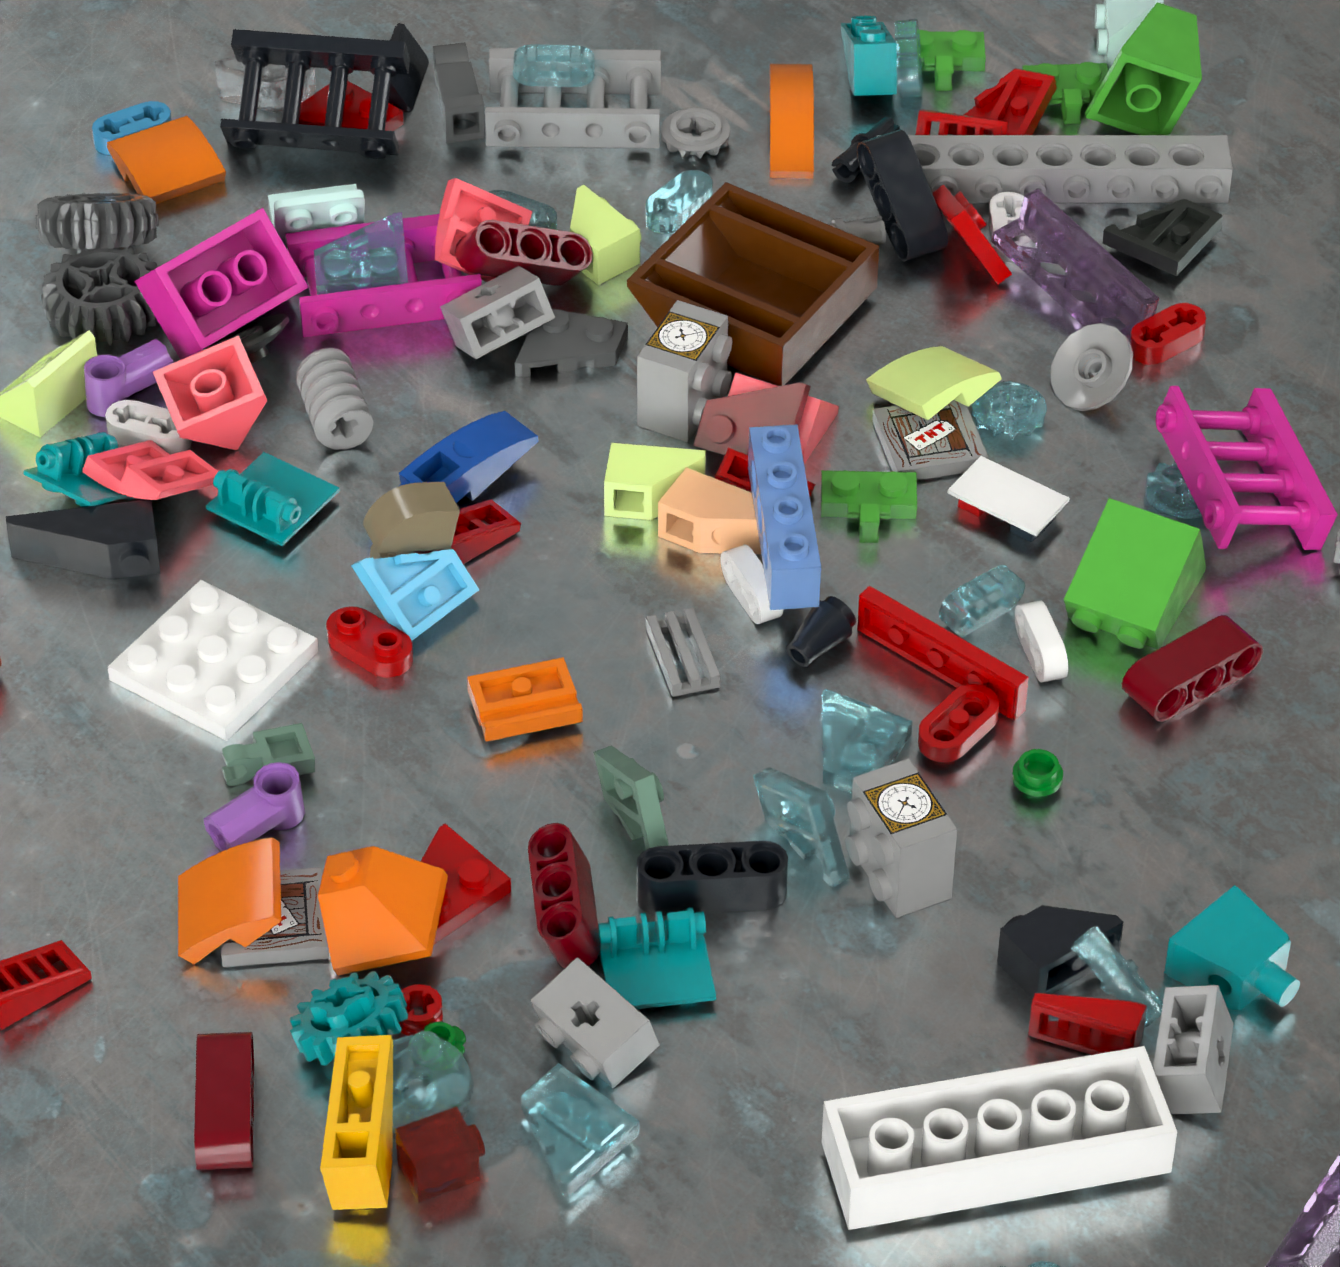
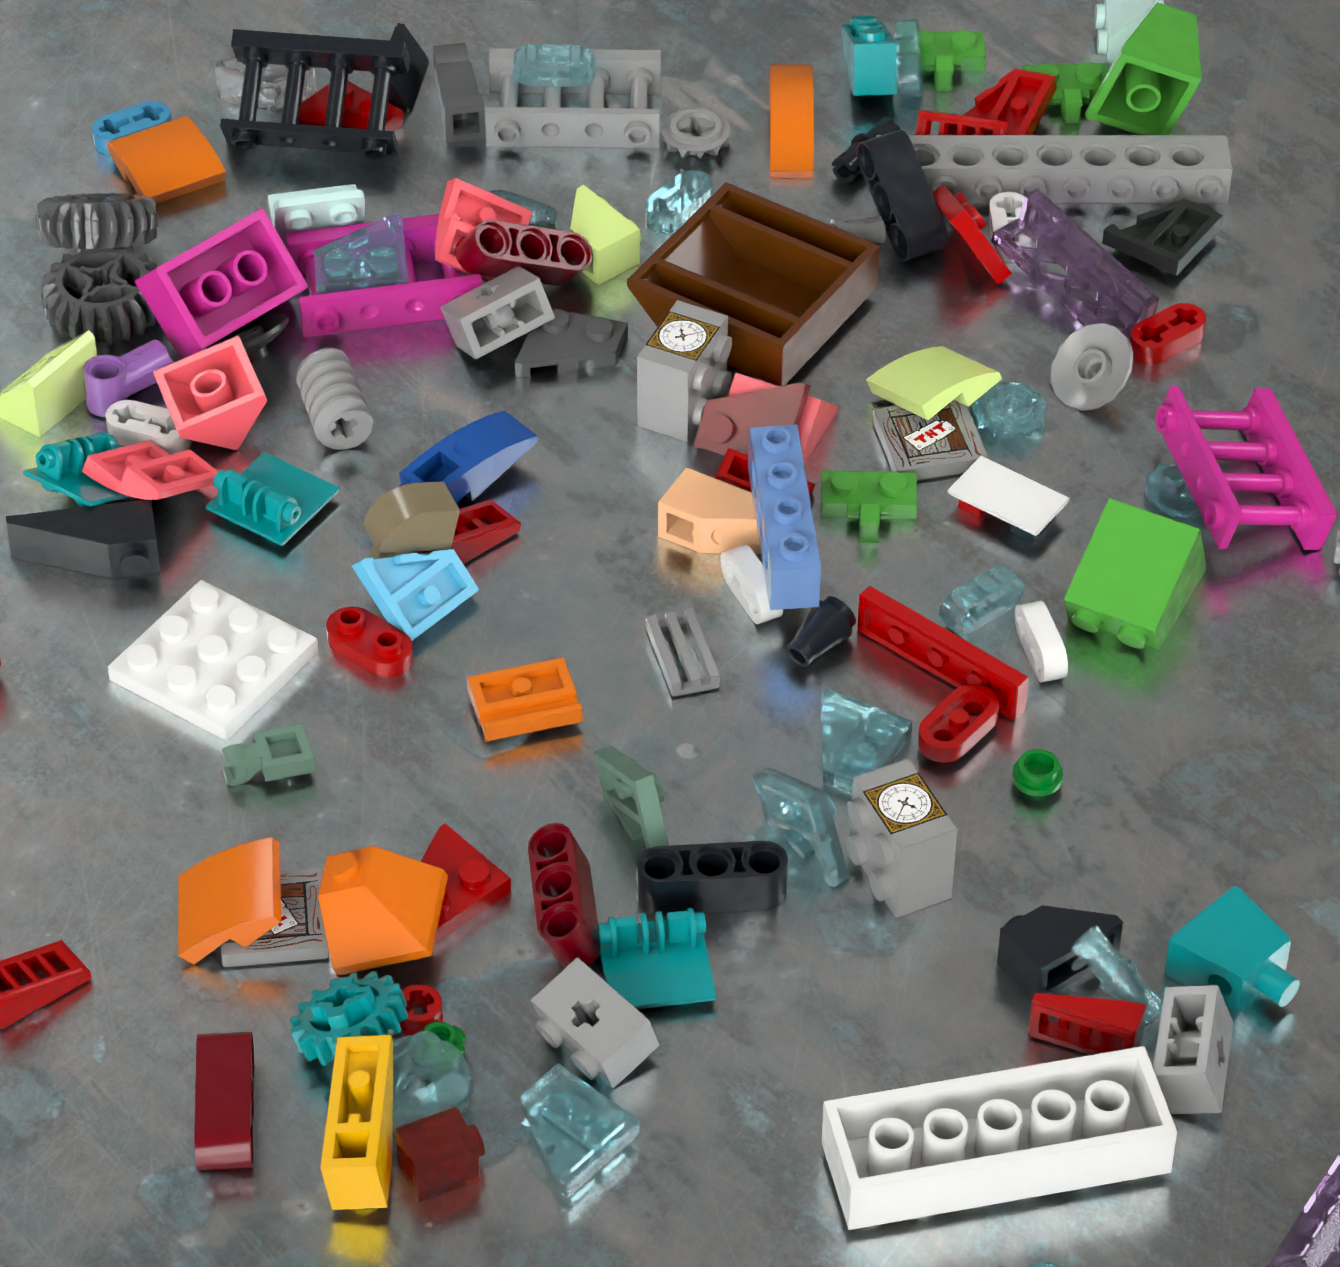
medium lavender piece [204,762,305,851] -> none
yellowish green slope [604,443,706,520] -> none
dark red beam [1122,615,1263,722] -> none

